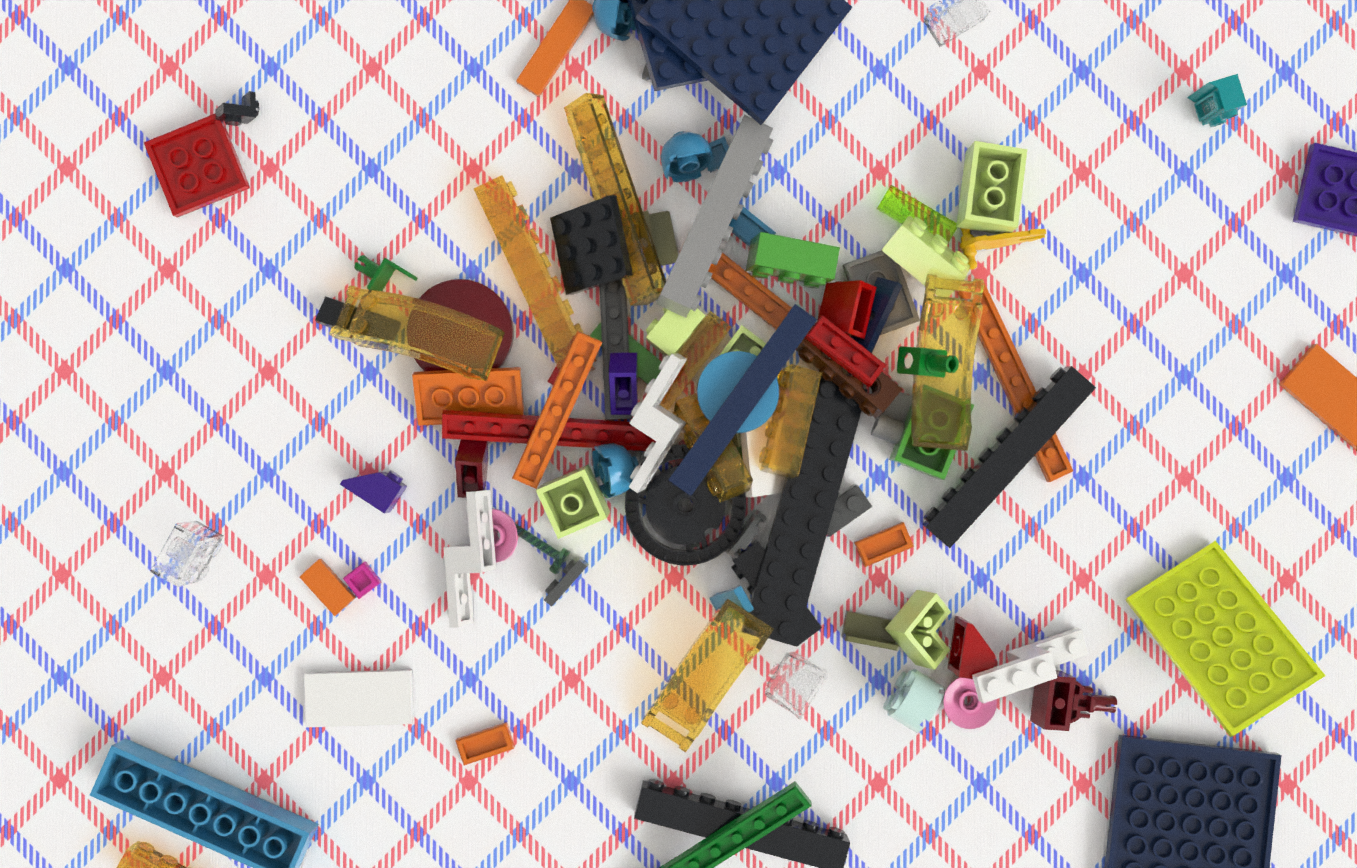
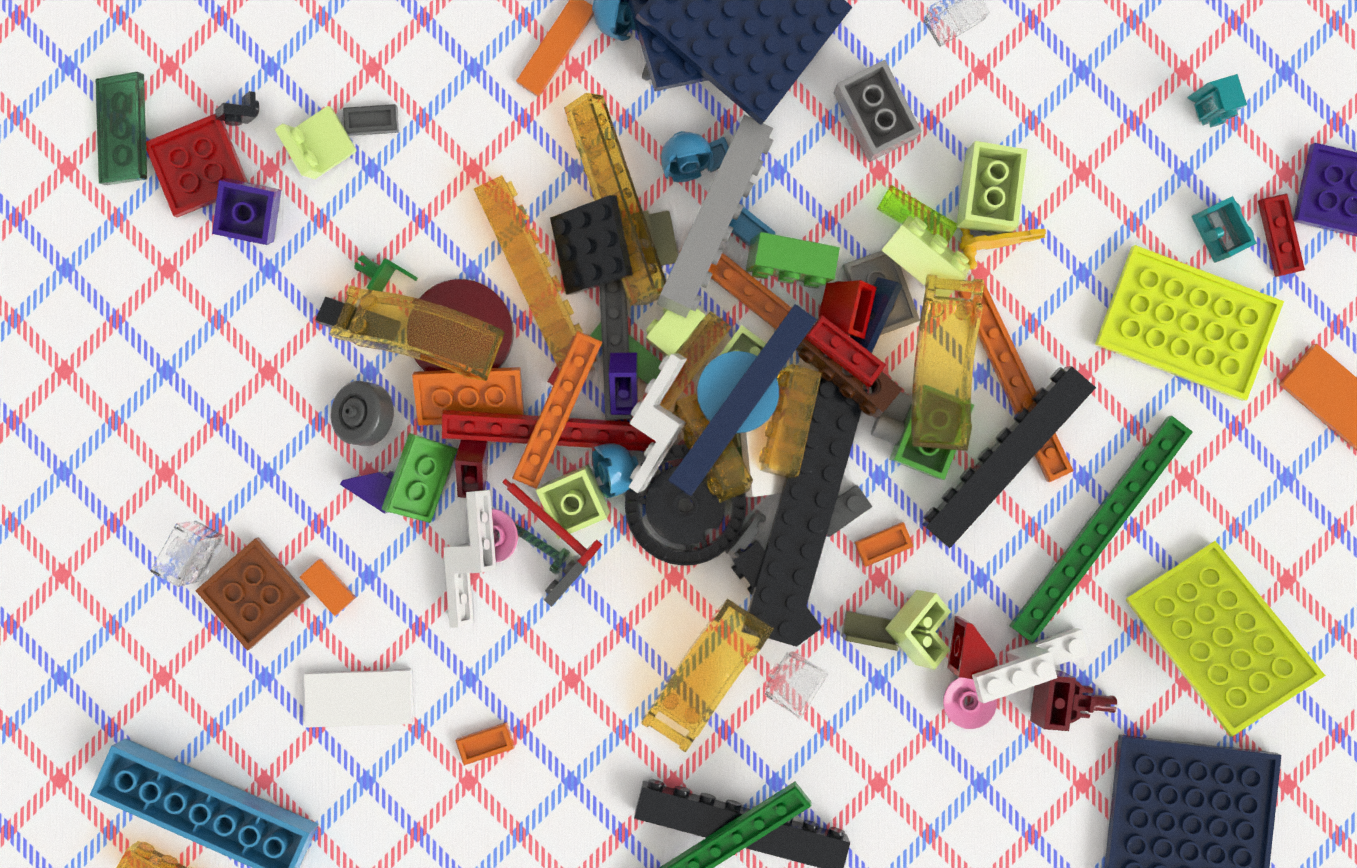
dark pink tile [343,561,382,599] -> none
dark azure tile [709,586,754,621] -> none
light aqua brick [883,669,944,733] -> none
green bracket [897,346,959,377] -> none
none -> clear green tile [95,72,147,185]
none -> dark orange plate [195,537,310,651]
none -> dark purple brick [212,178,282,245]
none -> yellowish green bracket [275,106,357,179]
none -> dark grey wheel [331,381,394,446]
none -> dark grey tile [343,104,399,136]
none -> bright green tile [382,433,458,523]
none -> red piece [502,478,603,566]
none -> light grey brick [833,60,921,162]
none -> green plate [1009,416,1193,643]
none -> neon yellow plate [1095,245,1284,401]
none -> teal window [1191,196,1257,263]
none -> red tile [1258,193,1305,277]

